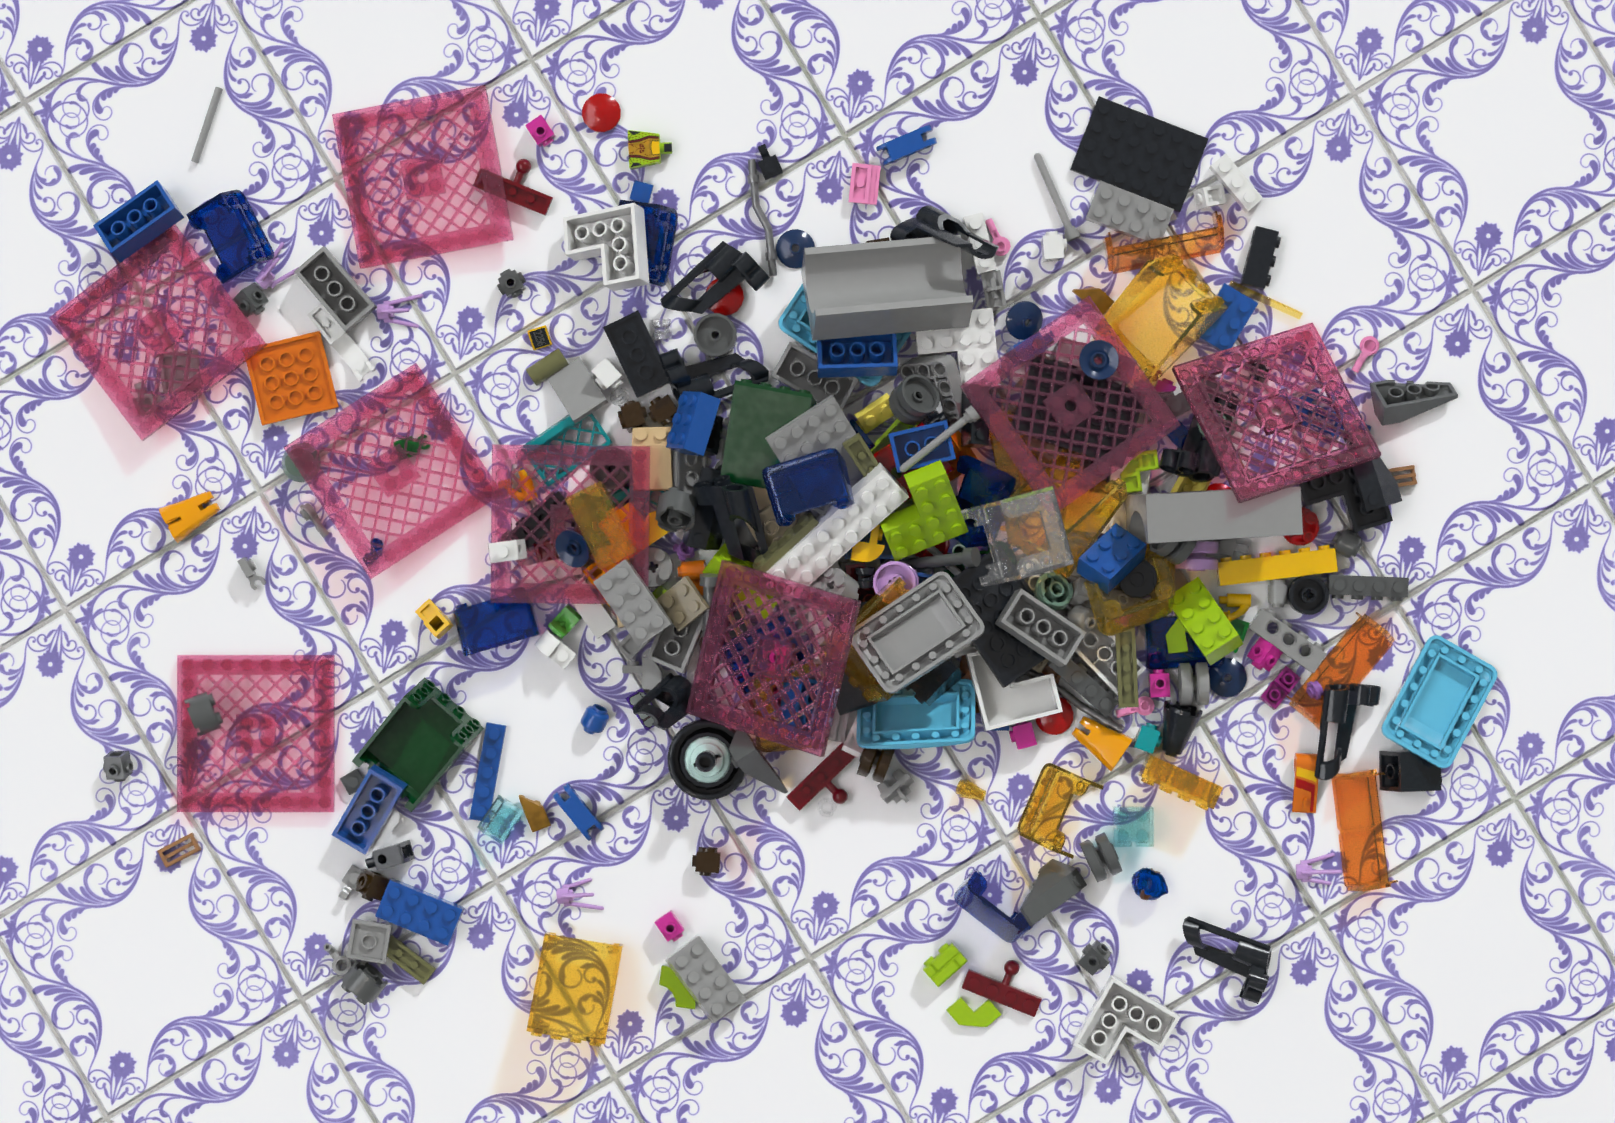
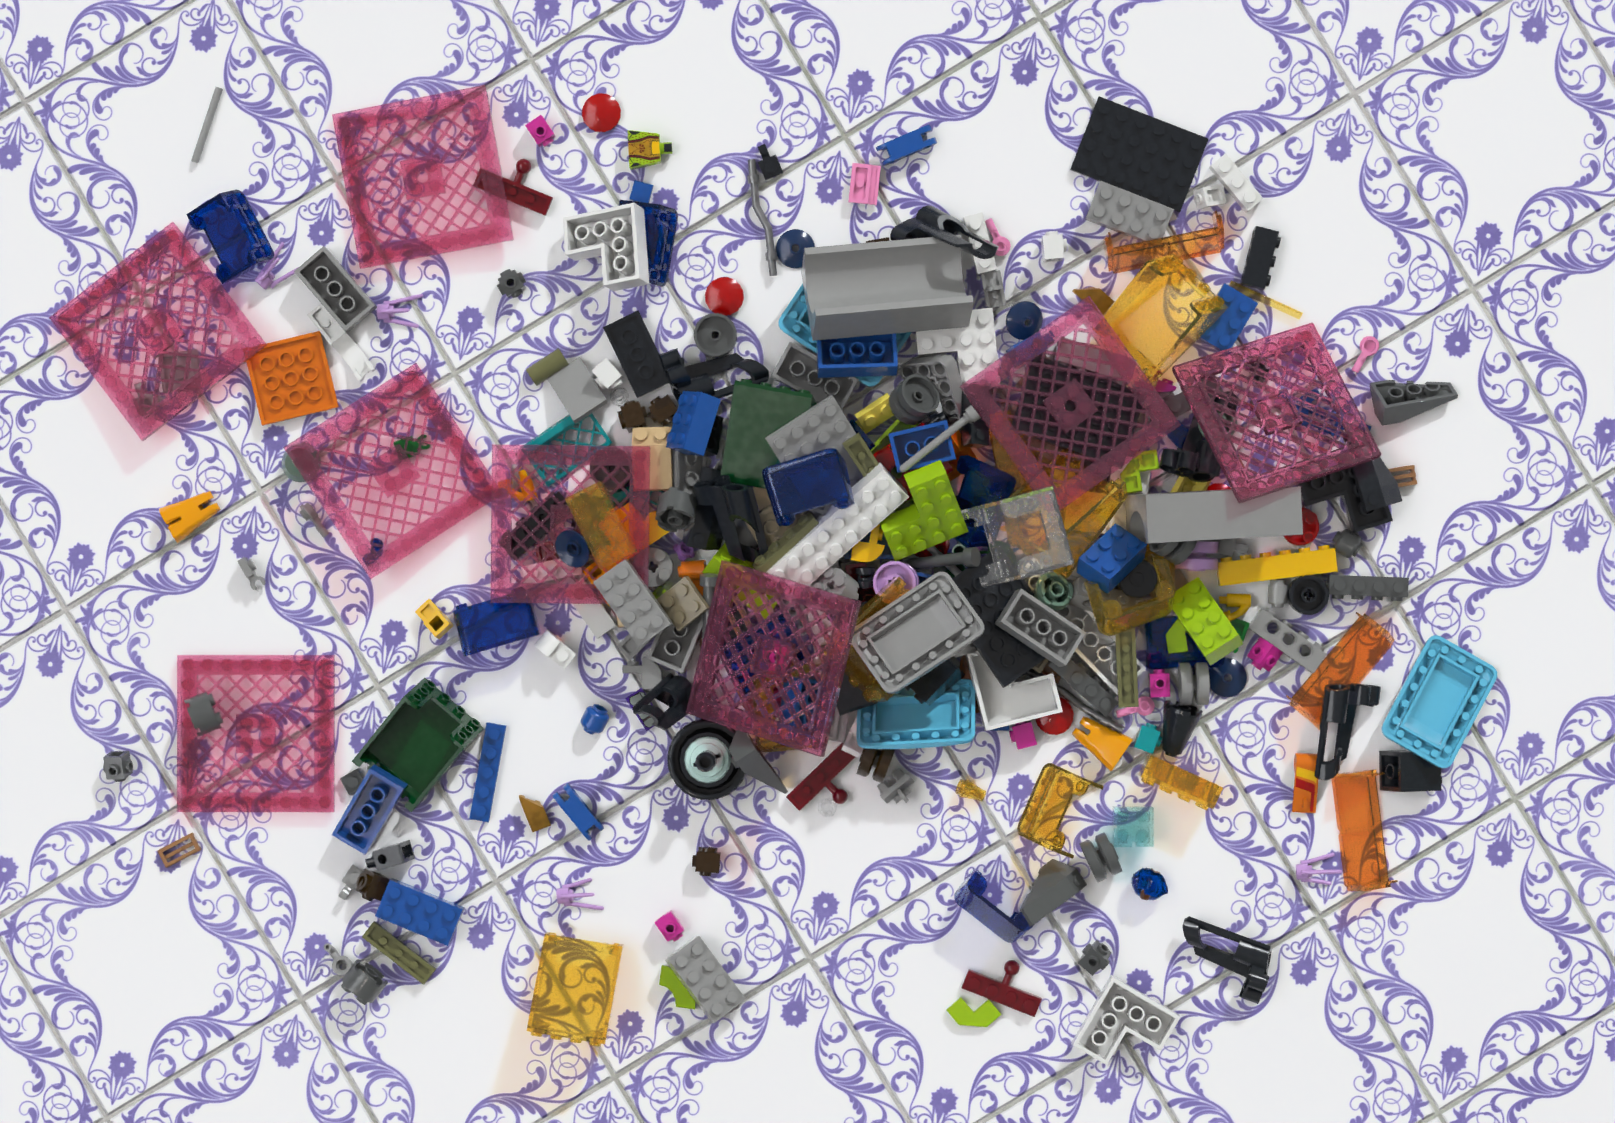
blue brick [93,180,184,263] -> none
dark grey brick [233,282,269,317] -> none
light grey plate [346,918,392,964] -> none
clear light blue brick [477,795,523,844] -> none
white torso [487,539,527,563] -> none
slope [527,325,552,350] -> none
bright green bracket [548,604,582,639] -> none
clear wheel [651,319,672,341] -> none
black panel [660,241,770,314] -> none
lime brick [923,942,968,987] -> none
light grey piece [1034,153,1081,242] -> none
light grey head [1067,605,1097,633] -> none
dark blue dish [1079,340,1119,380] -> none
magenta slope [1259,666,1301,710] -> none
medium lavender plate [1306,681,1324,700] -> none

